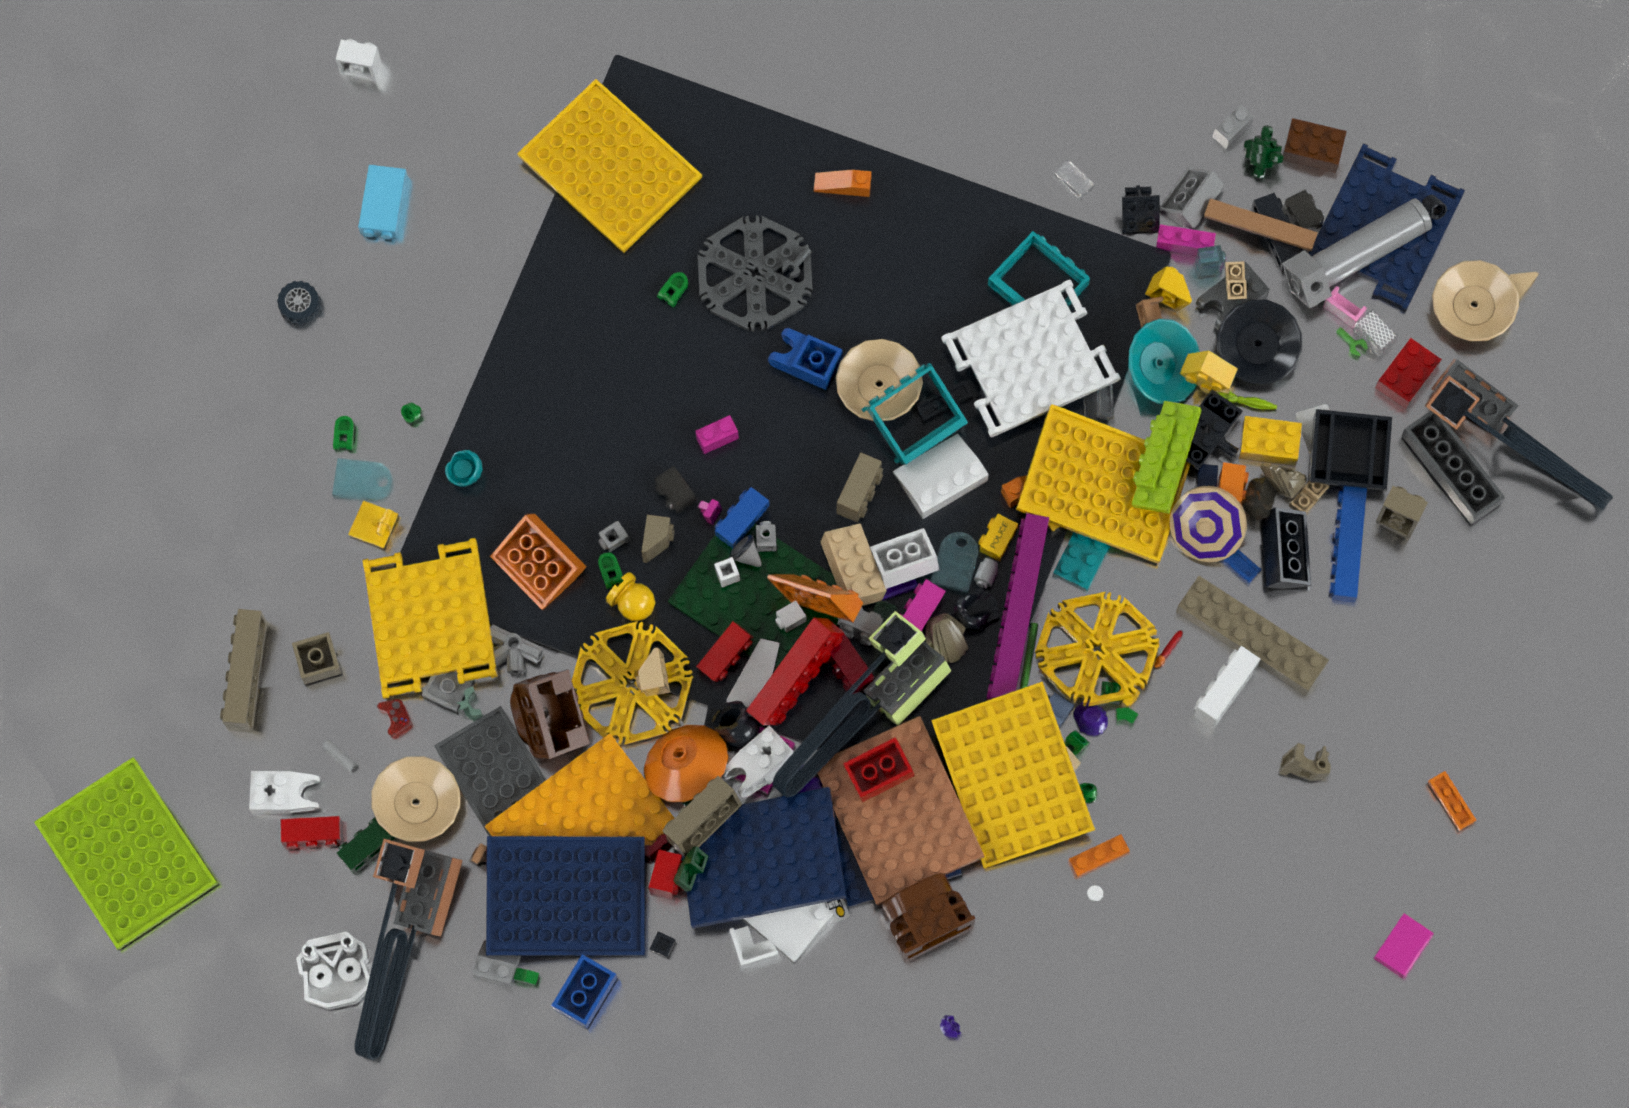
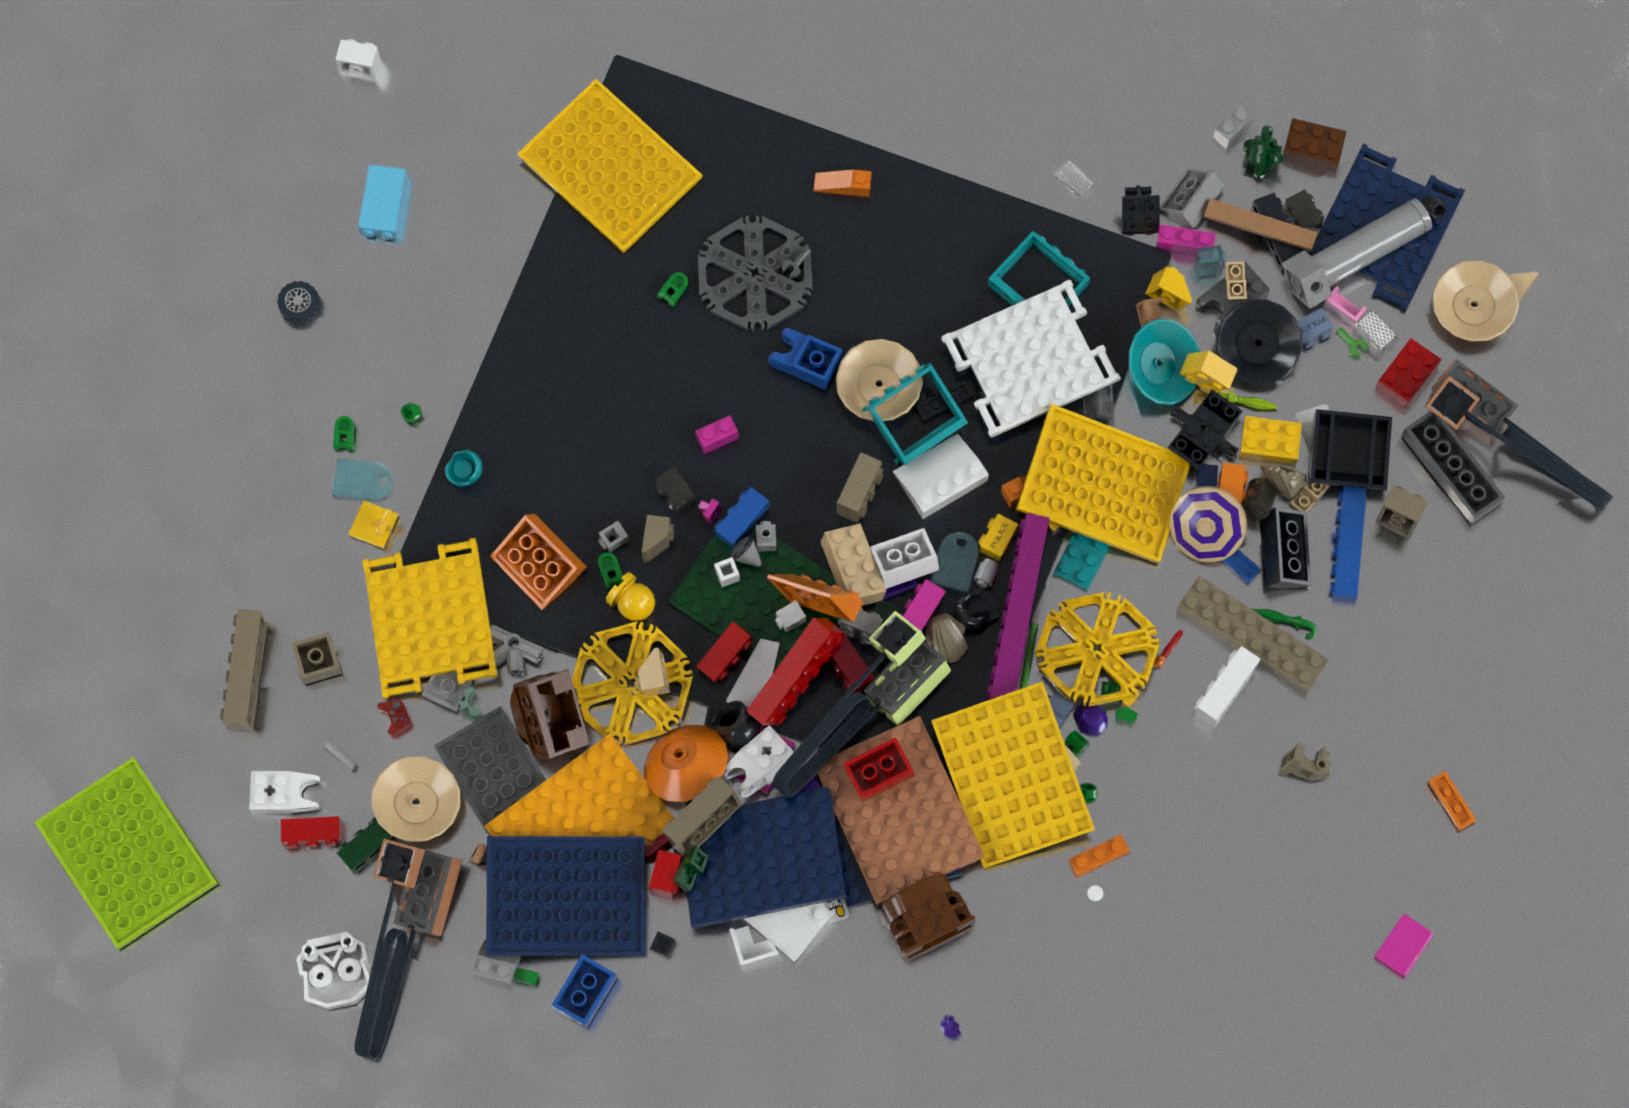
lime plate [1132,401,1202,514] -> none
none -> green piece [1251,608,1317,639]
none -> sand blue brick [1297,308,1334,348]

